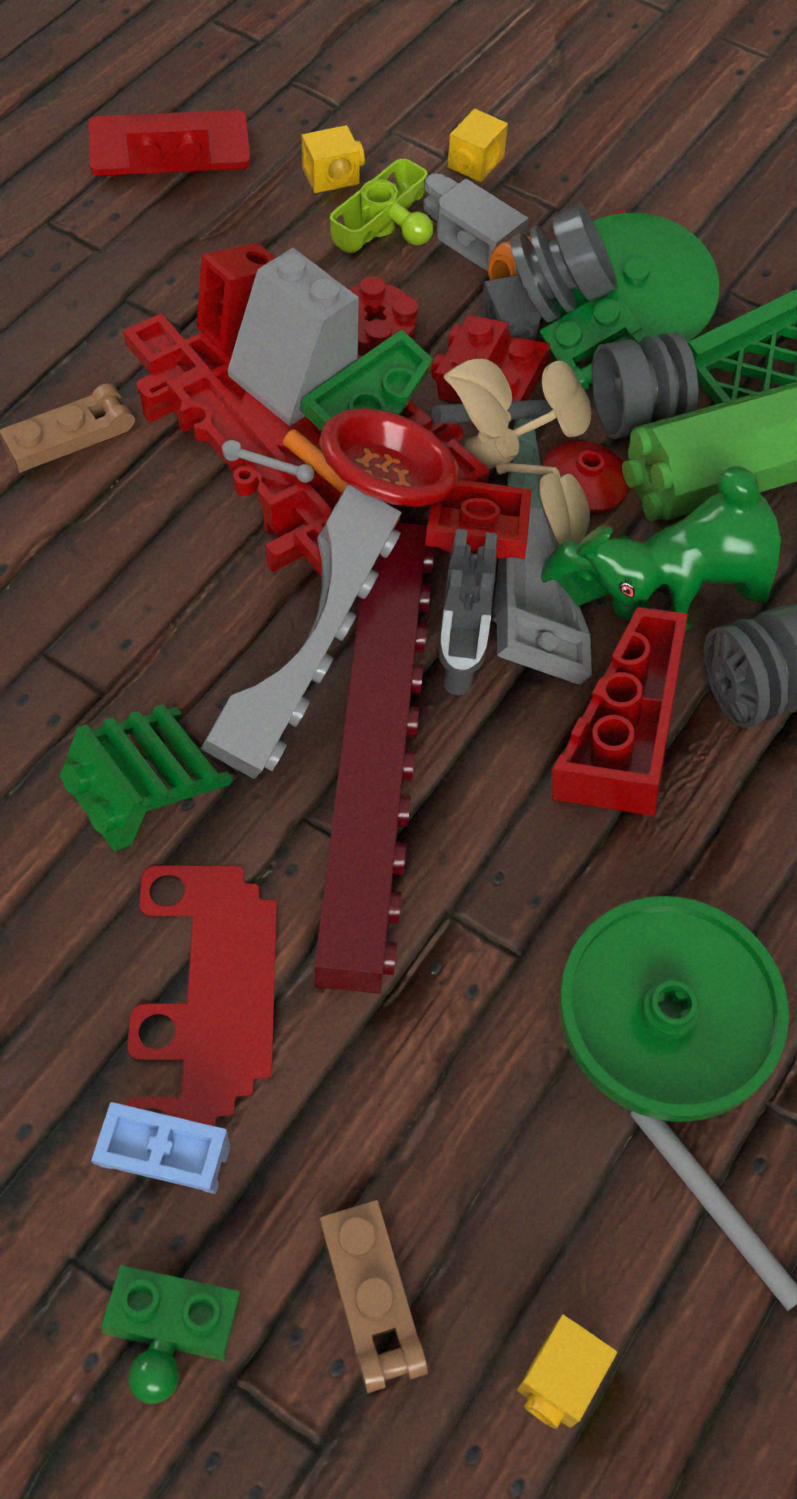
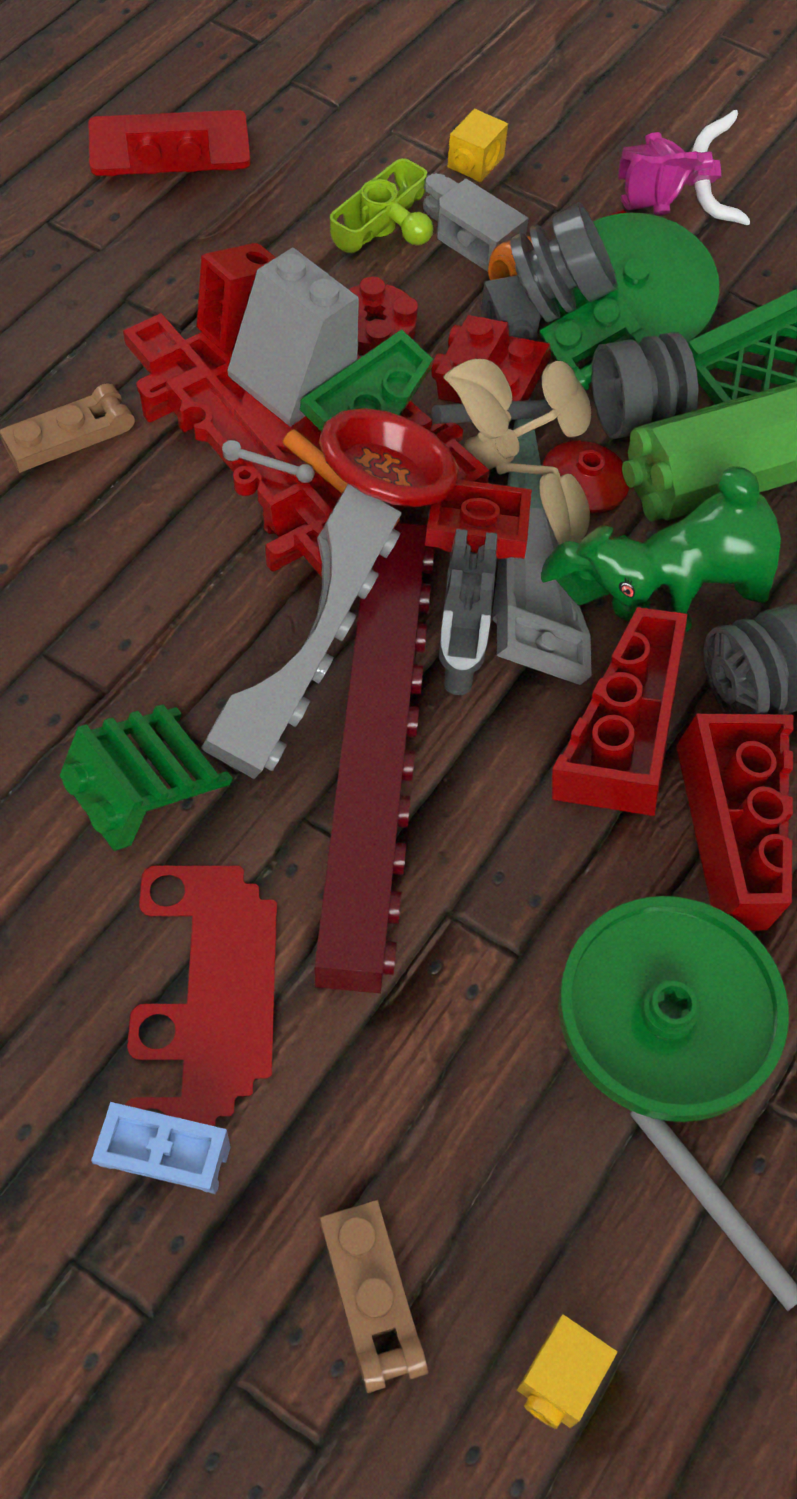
green plate [101,1265,241,1404] -> none
yellow brick [301,125,365,194] -> none
none -> dark pink helmet [618,110,750,225]
none -> red wedge [676,714,794,931]

